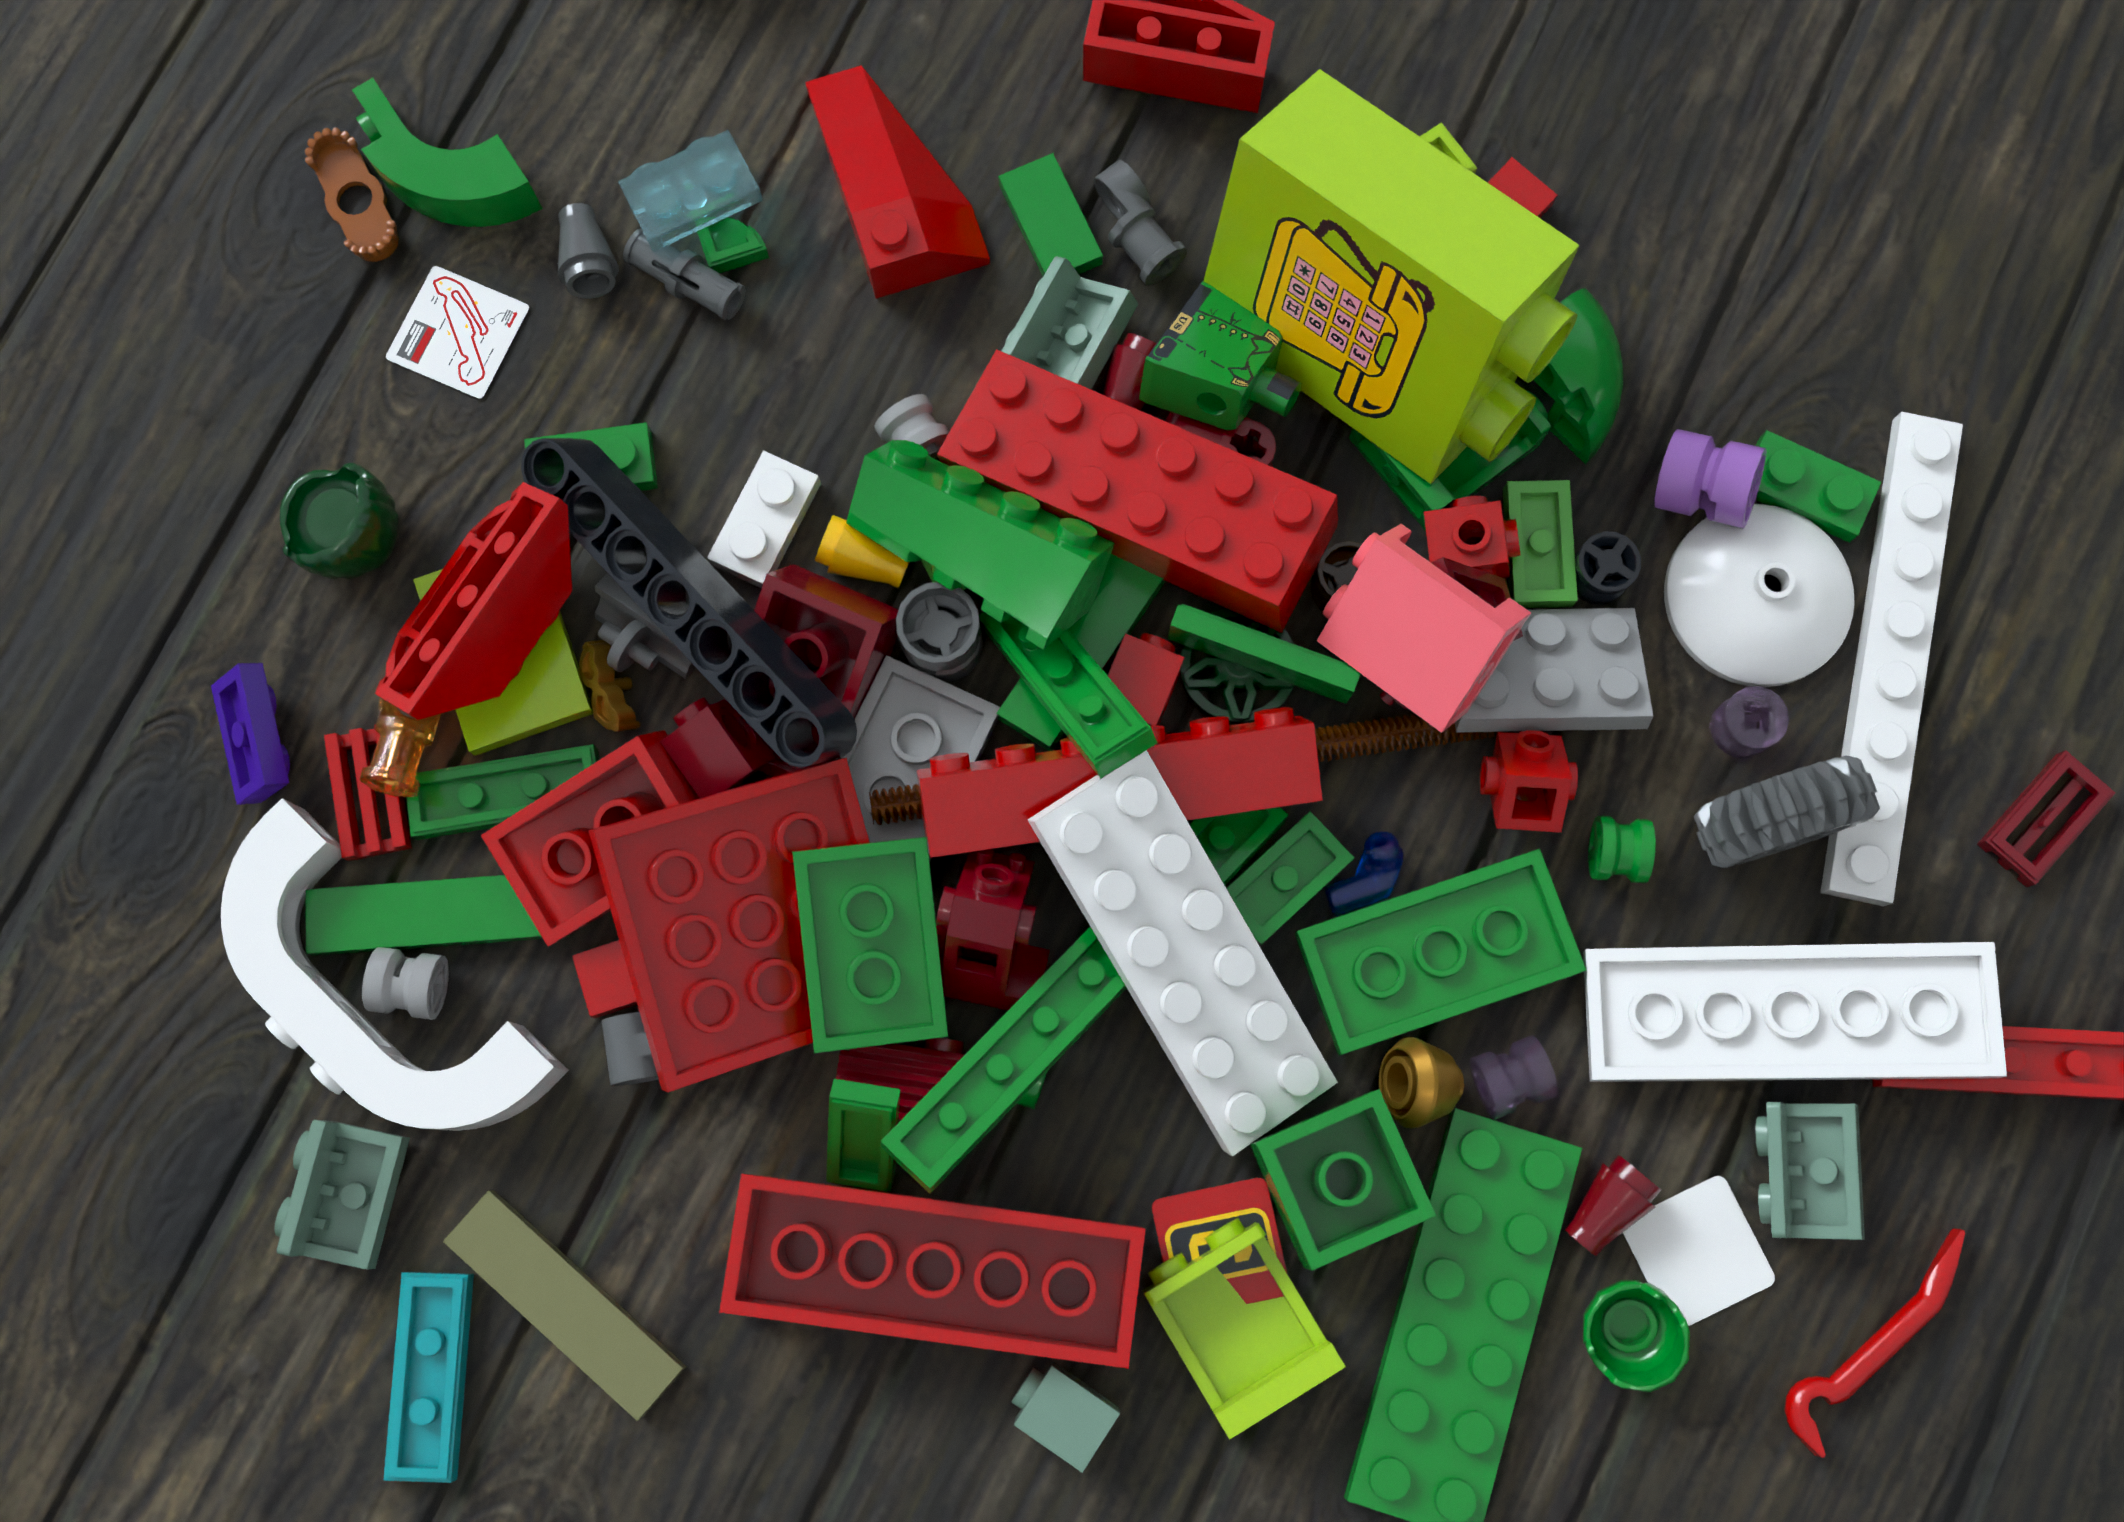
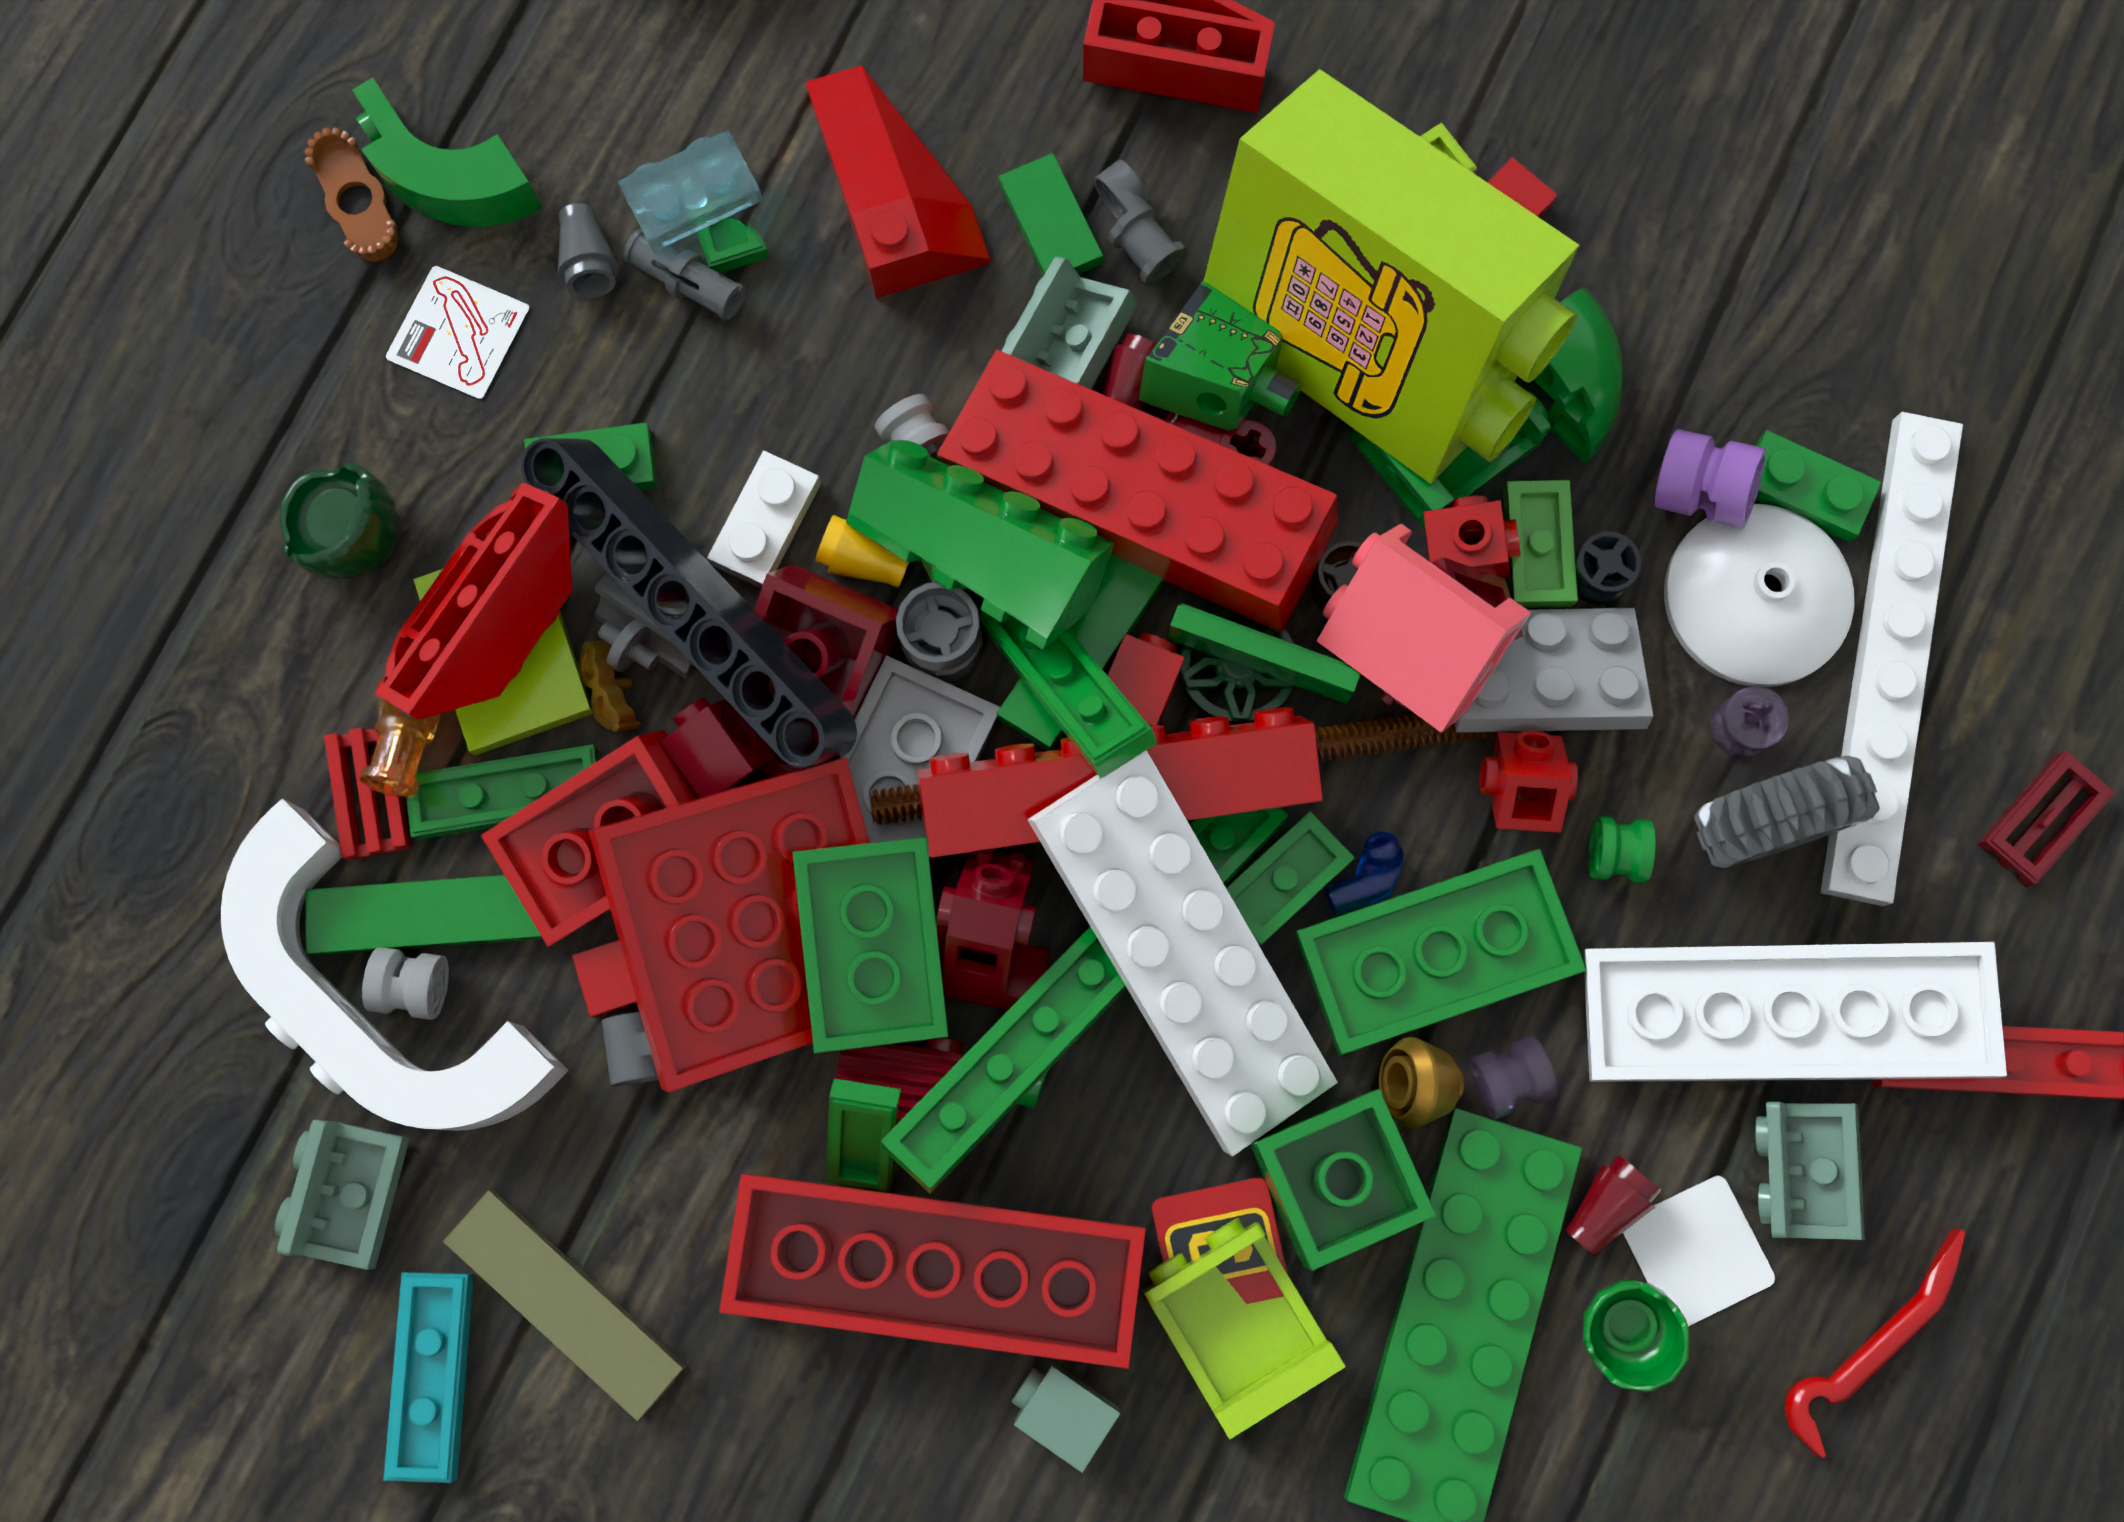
dark purple plate [211,663,290,805] -> none

